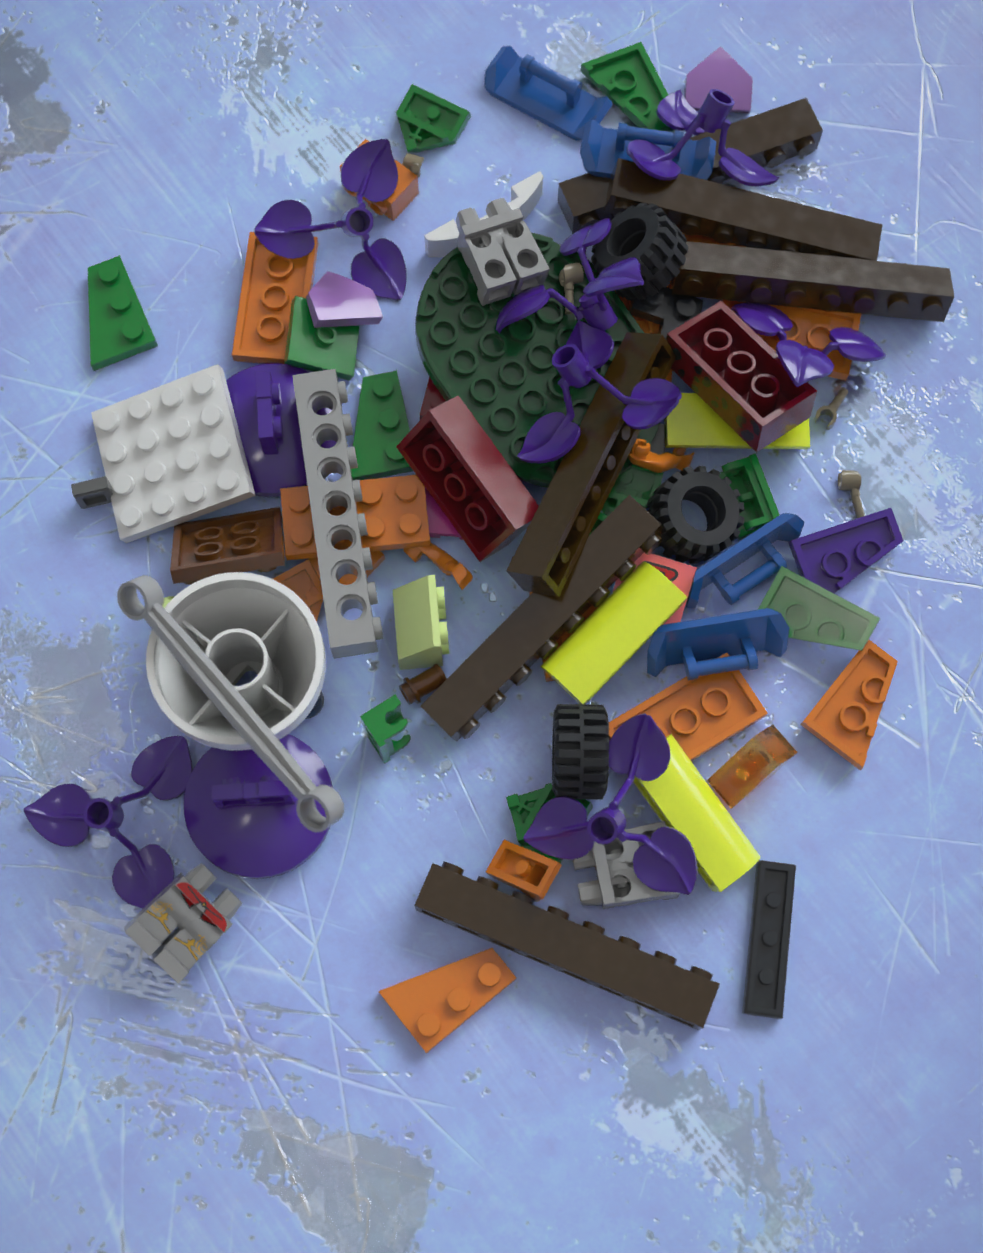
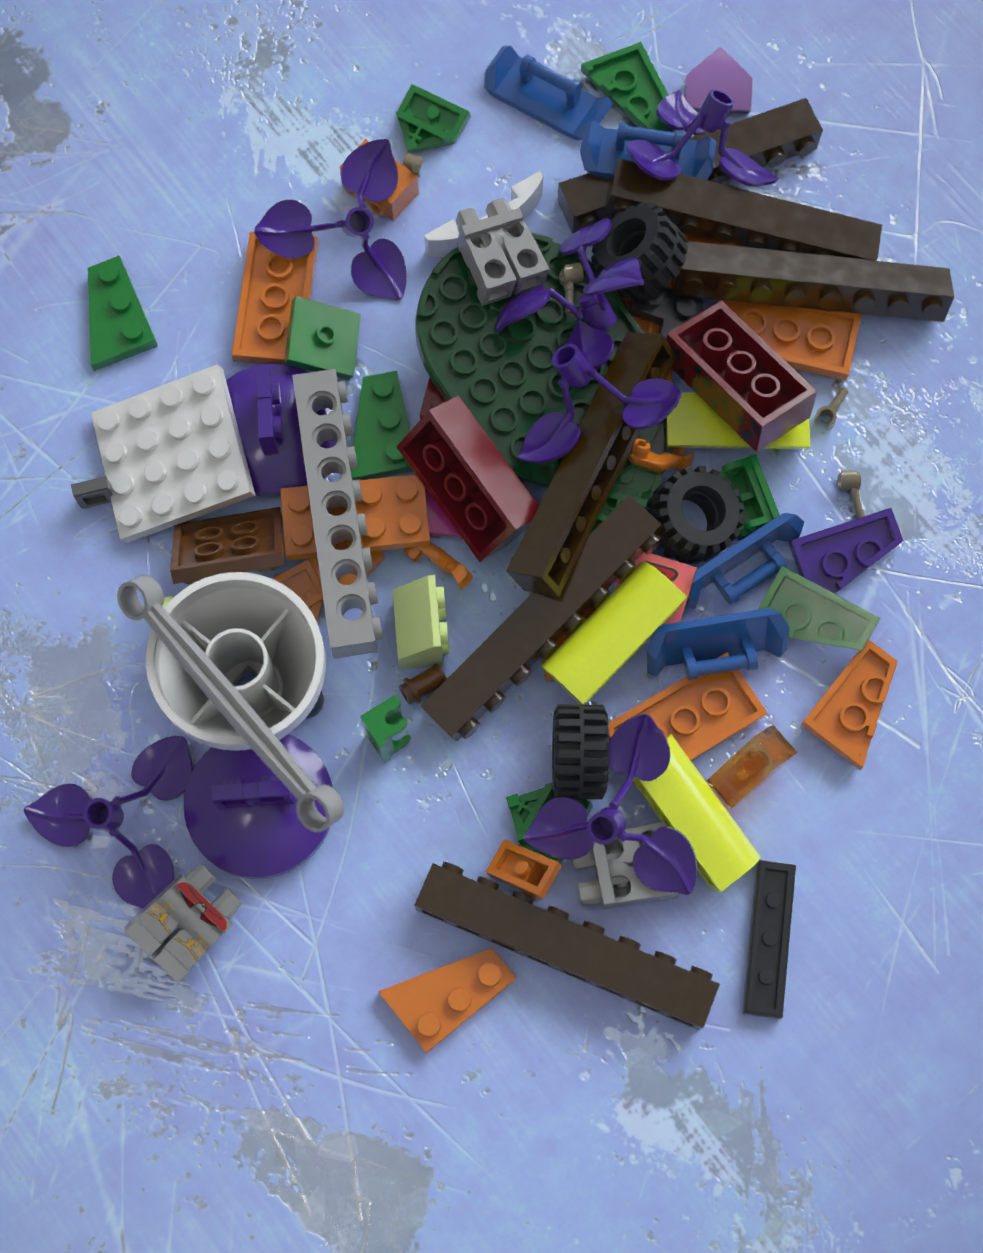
medium lavender slope [306,271,383,328] -> none
dark purple plant [731,302,886,387] -> none

